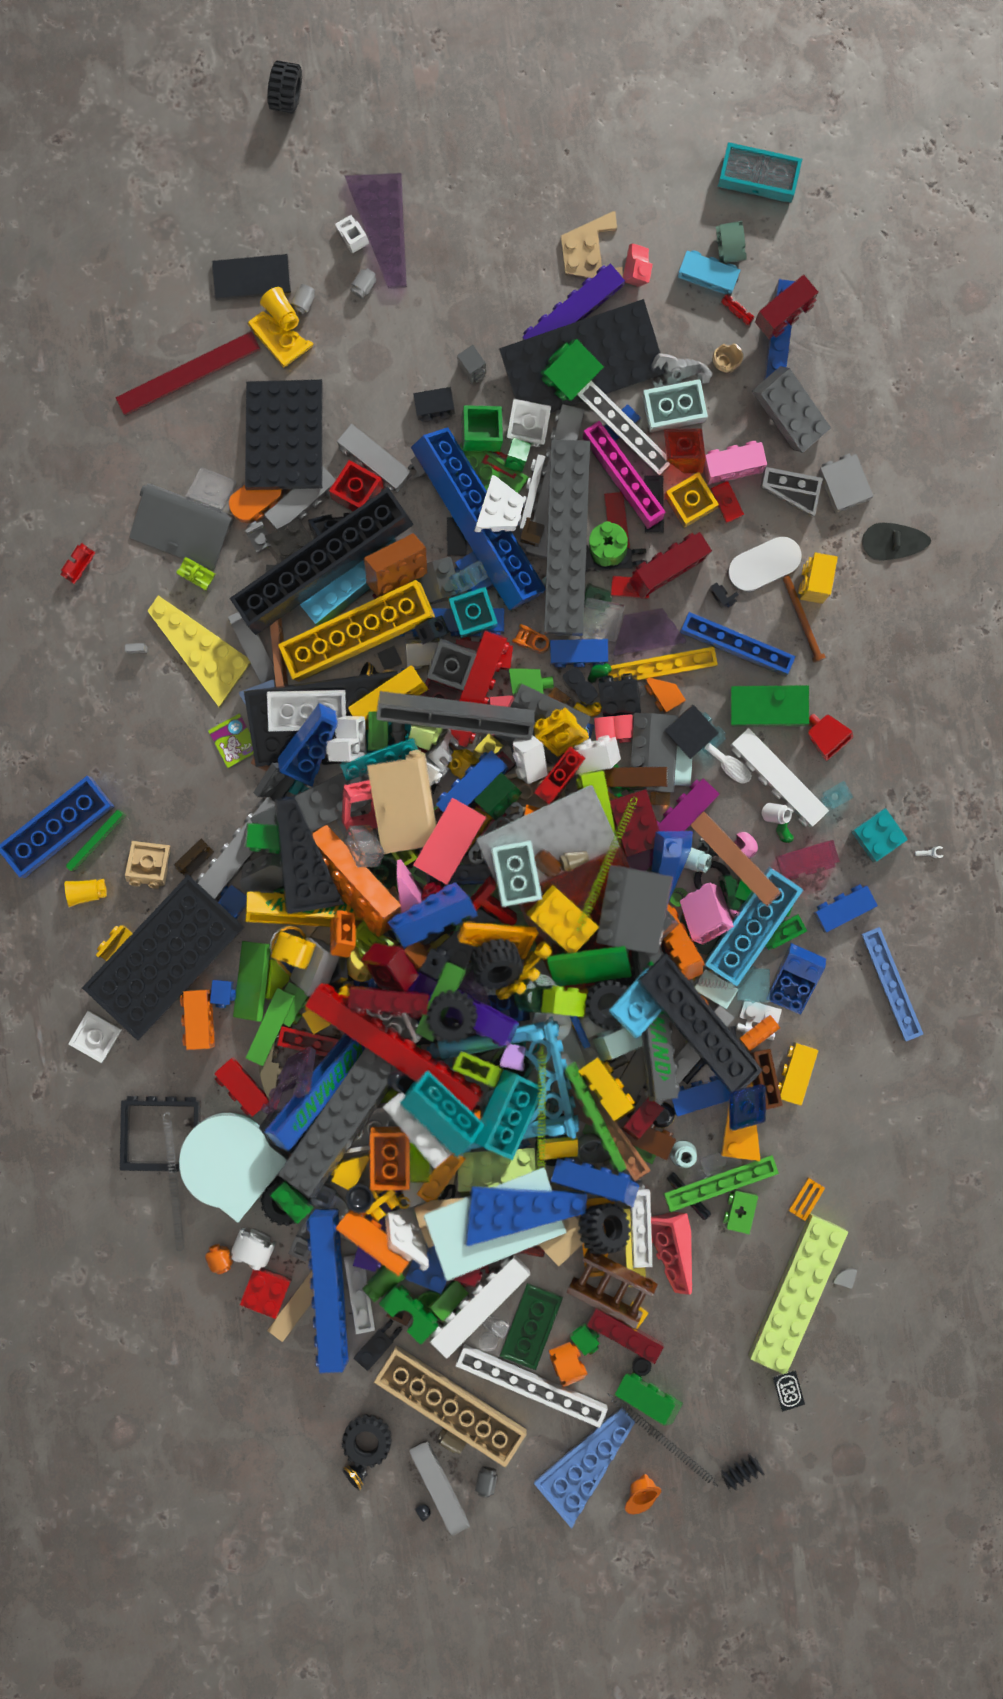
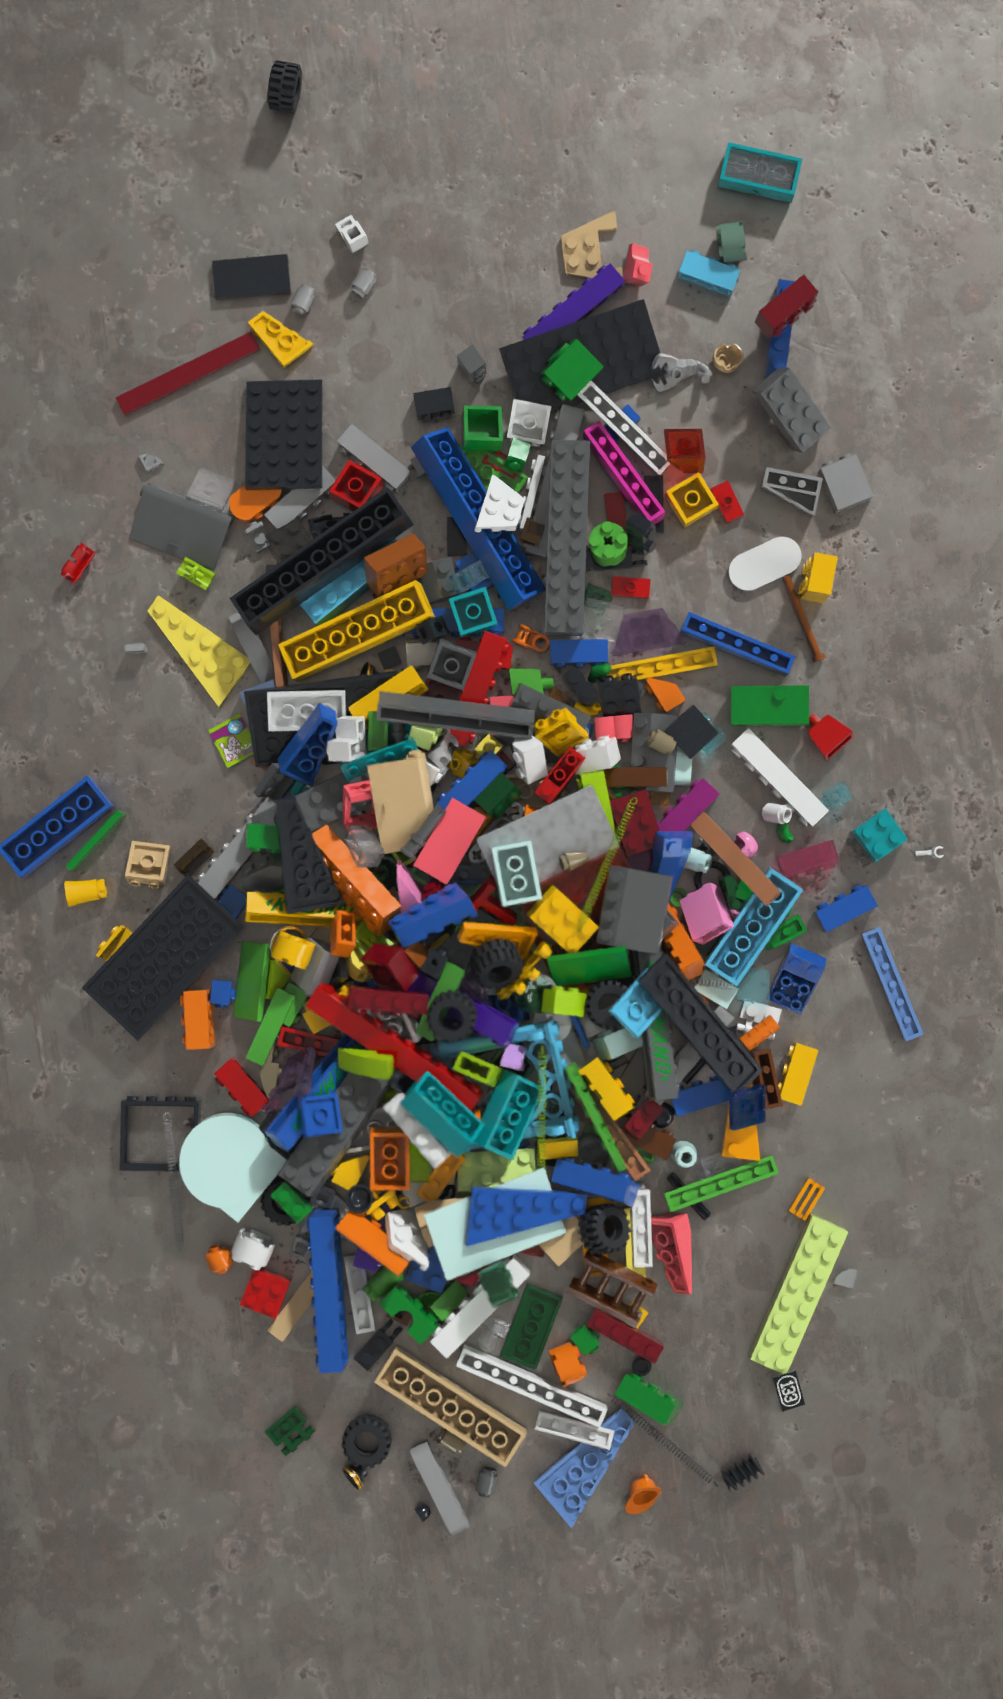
white plate [69,1010,122,1063] -> none
yellow plant [260,287,299,331] -> none
clear purple wing [345,173,407,288] -> none
reddish brown brick [534,849,562,878] -> none
dark red brick [629,532,712,599] -> none
light aqua brick [643,379,708,433] -> none
bright pink brick [702,441,767,485] -> none
white piece [705,743,752,783] -> none
black bracket [709,582,739,608] -> none
red axle [721,294,754,325] -> none
bright green brick [723,1189,758,1234] -> none
pearl dark grey shield [862,522,931,561] -> none
none -> light grey tile [138,454,164,474]
none -> dark green plate [265,1405,316,1456]
none -> blue plate [298,1093,343,1138]
none -> lime slope [338,1048,393,1080]
none -> dark grey pin [400,804,447,860]
none -> clear green brick [478,1261,519,1308]
none -> white tile [534,1410,615,1450]
none -> black brick [625,512,656,556]
none -> dark tan brick [646,729,676,755]

